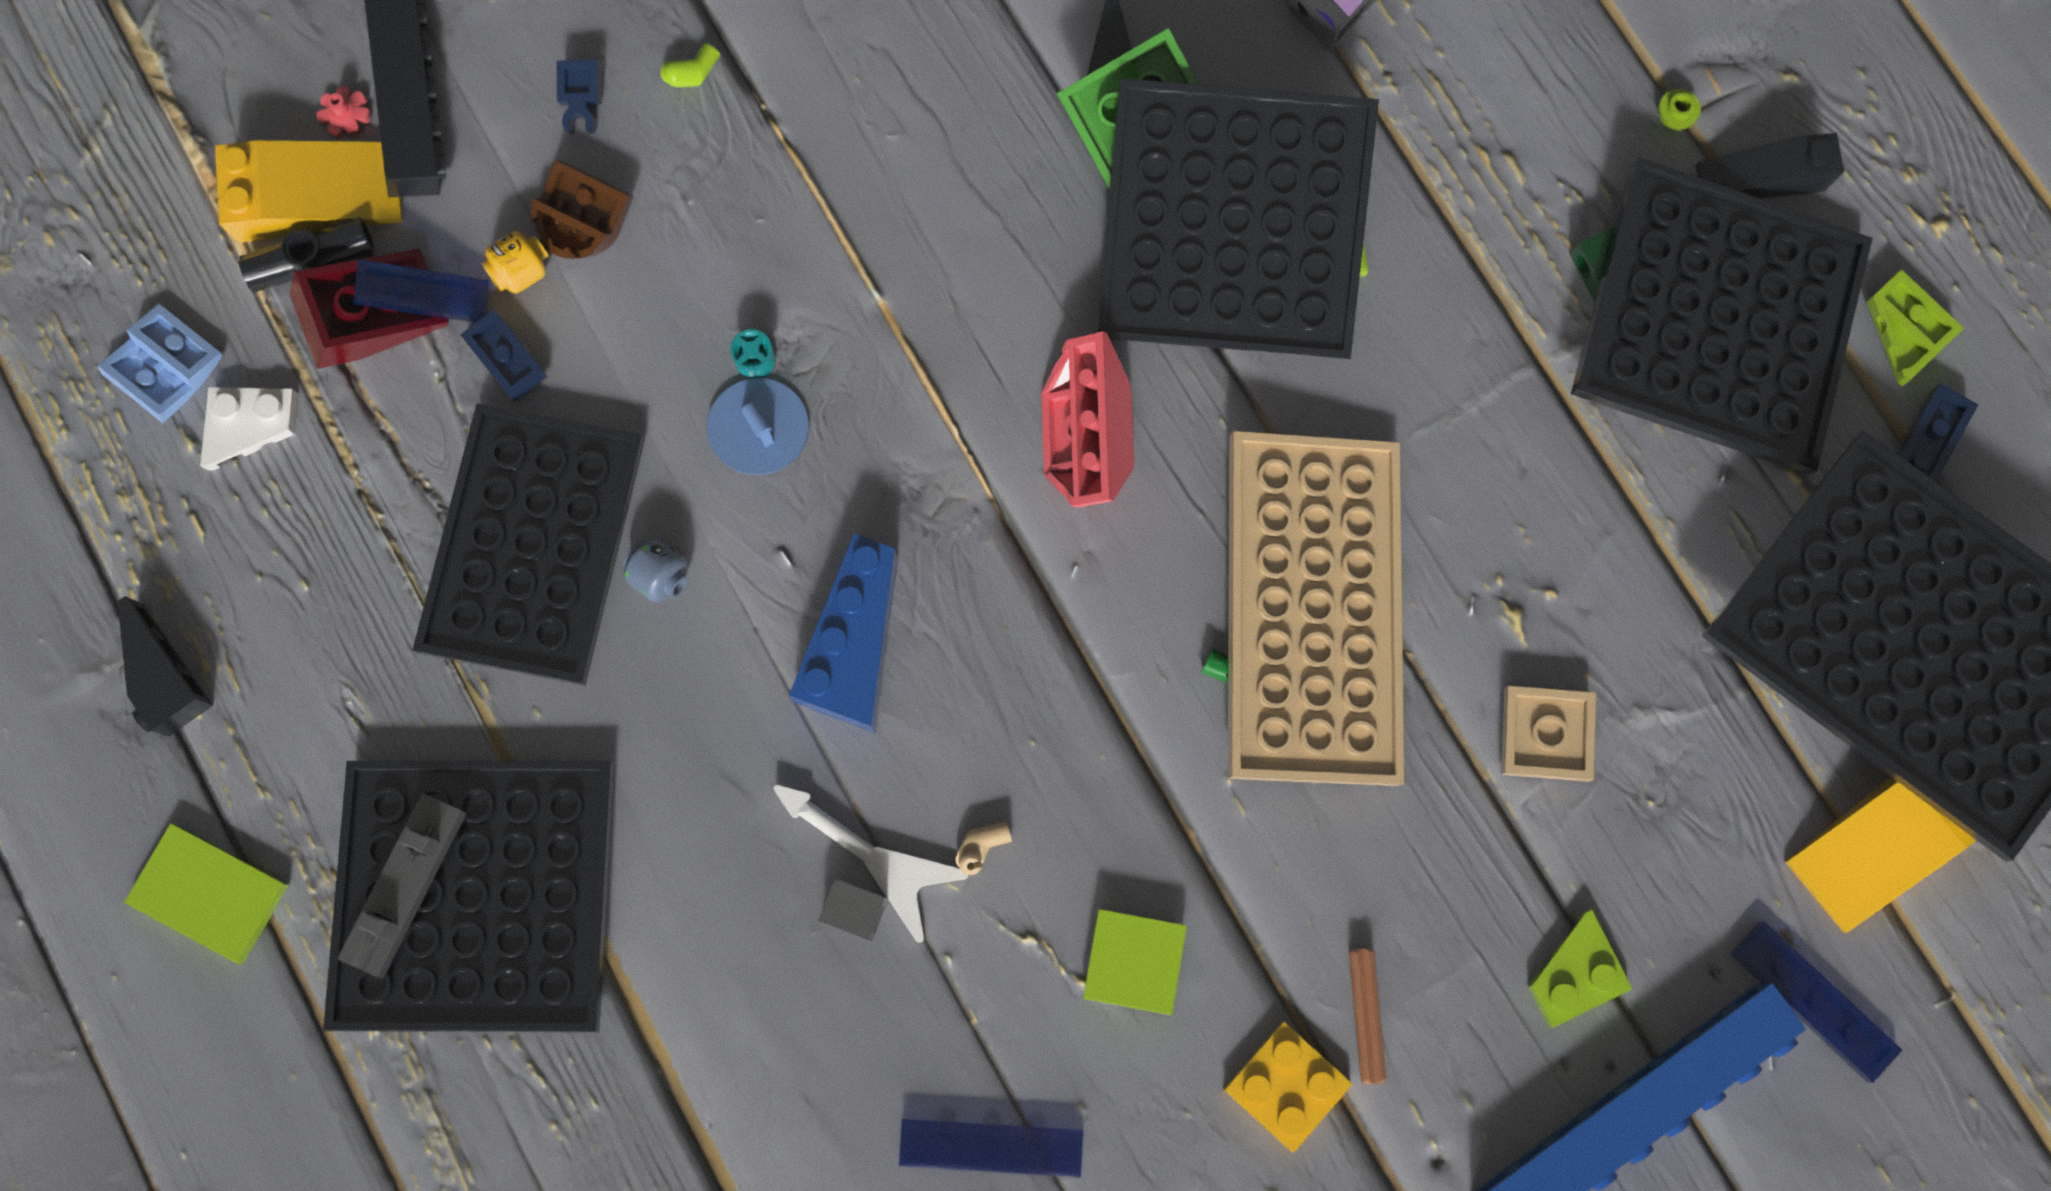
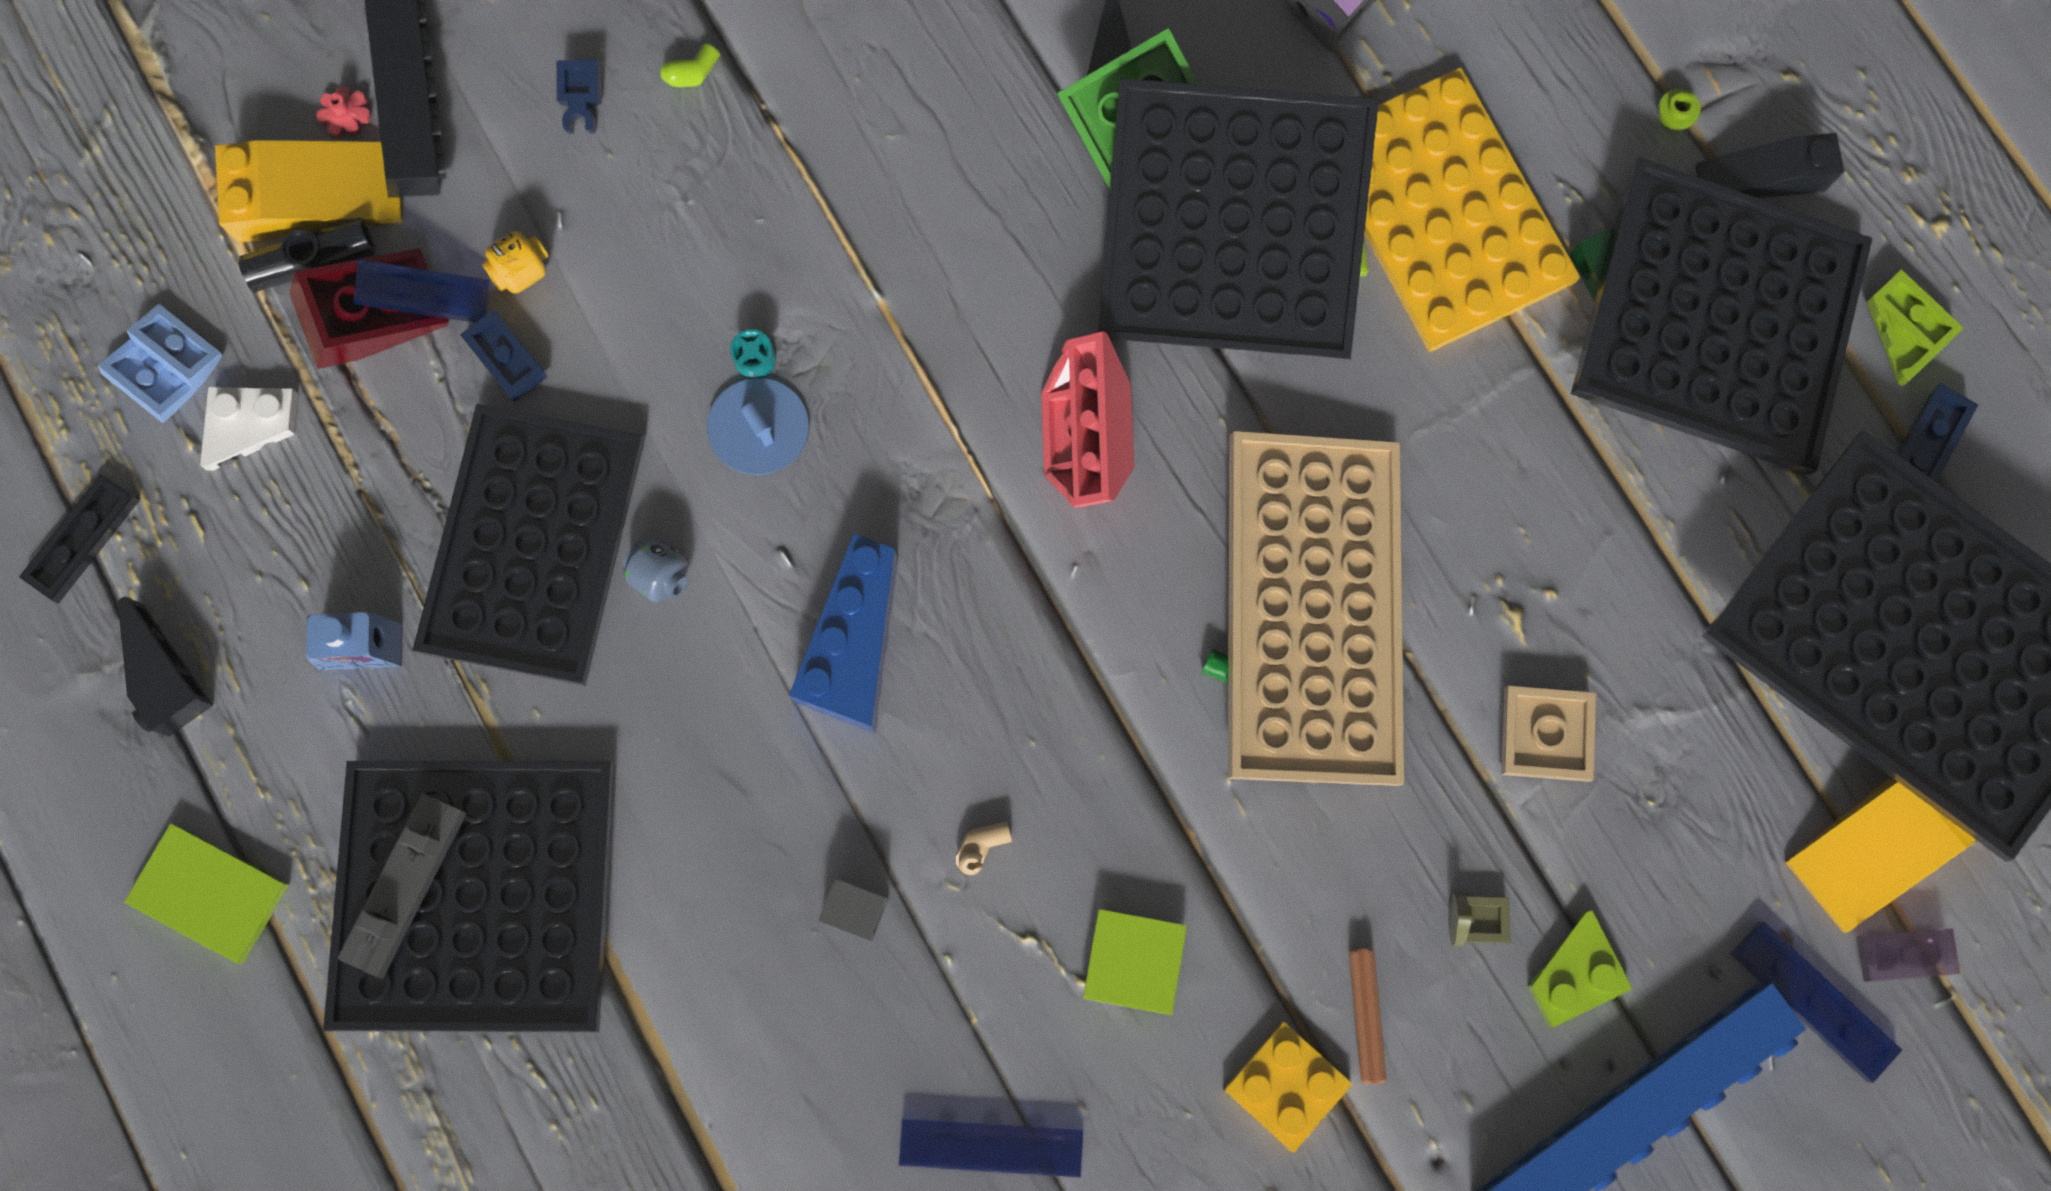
reddish brown slope [530,160,634,259] -> none
white piece [774,785,969,943] -> none
none -> black tile [19,474,140,603]
none -> medium blue torso [306,612,402,670]
none -> yellow plate [1364,67,1580,353]
none -> olive tile [1448,892,1510,947]
none -> clear purple plate [1856,928,1961,981]

